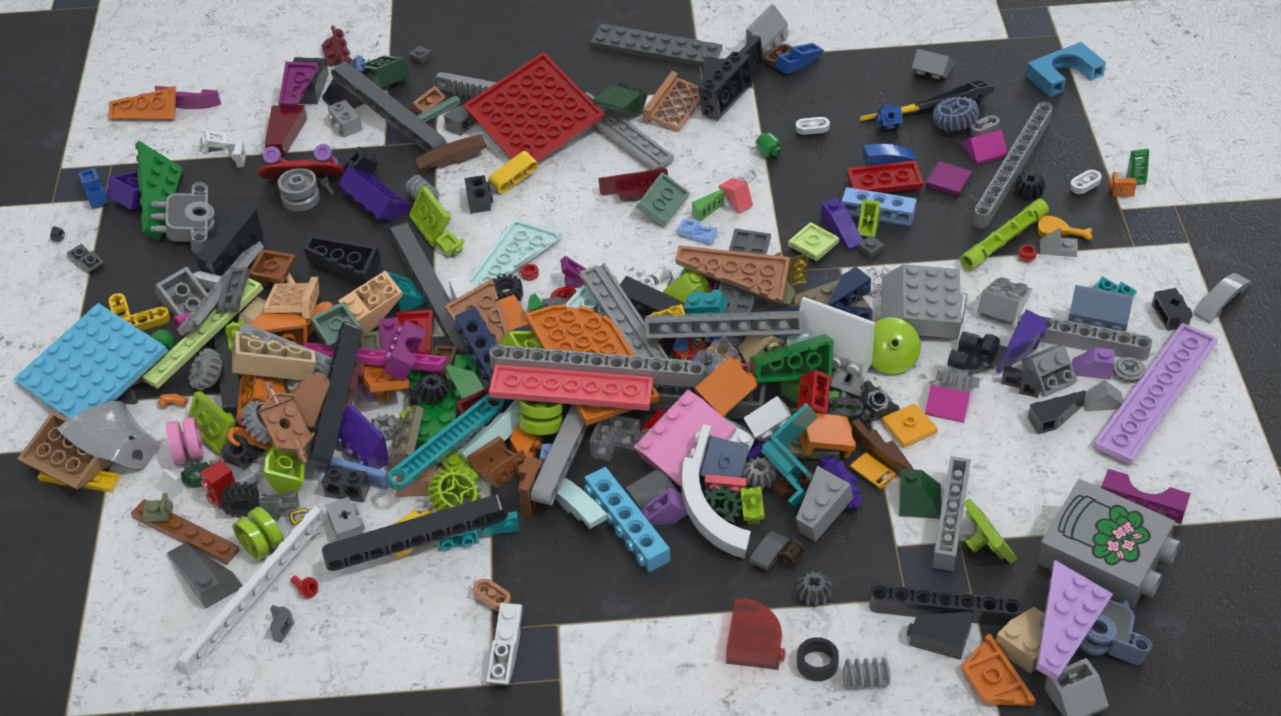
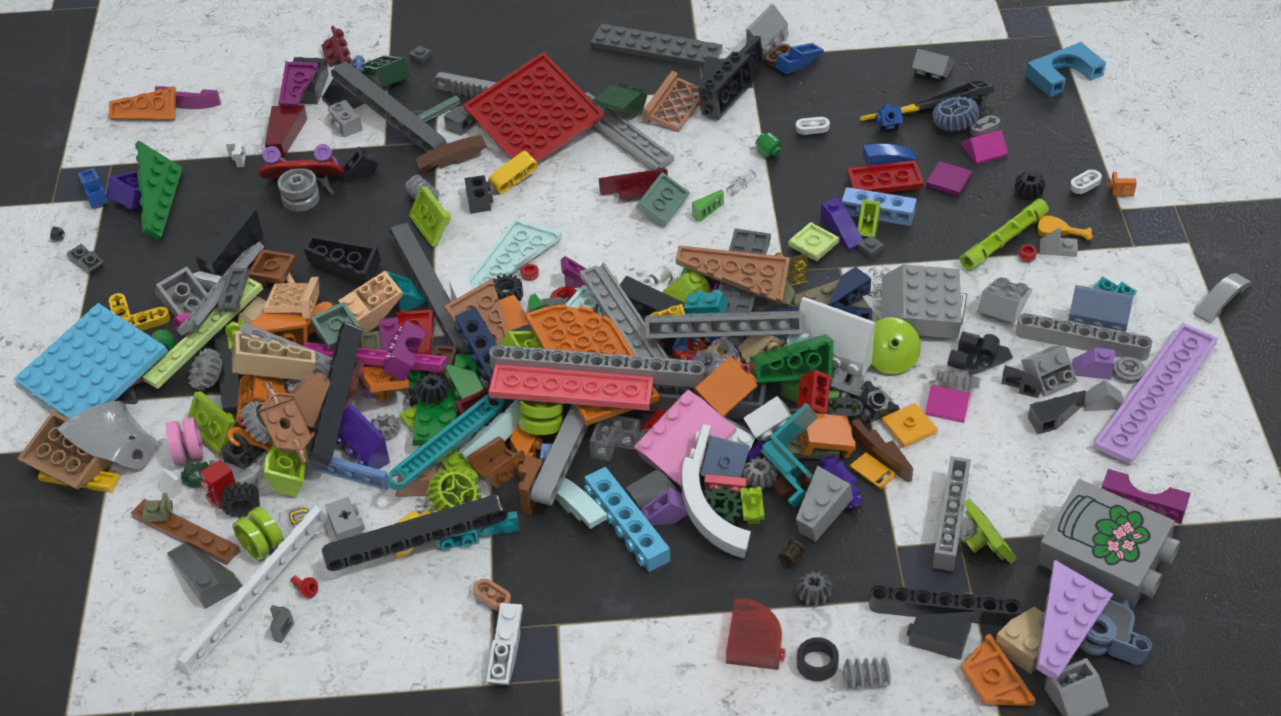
light grey piece [151,182,215,254] -> none
orange arm [158,394,188,408] -> none
white bracket [200,130,227,154] -> none
dark grey animal [259,491,300,515] -> none
black brick [321,466,370,503] -> none
dark purple slope [338,167,413,221] -> none
dark tan plate [387,406,424,472] -> none
nougat slope [410,86,446,114] -> none
lime bracket [434,230,465,258] -> none
light blue slope [676,219,718,244] -> none
coral slope [718,178,753,214] -> none
dark grey slope [749,531,790,570] -> none
dark green slope [899,469,941,519] -> none
light grey beam [973,102,1053,228] -> none
dark purple slope [996,309,1047,373] -> none
green slope [1126,149,1149,185] -> none
black brick [1152,288,1193,331] -> none

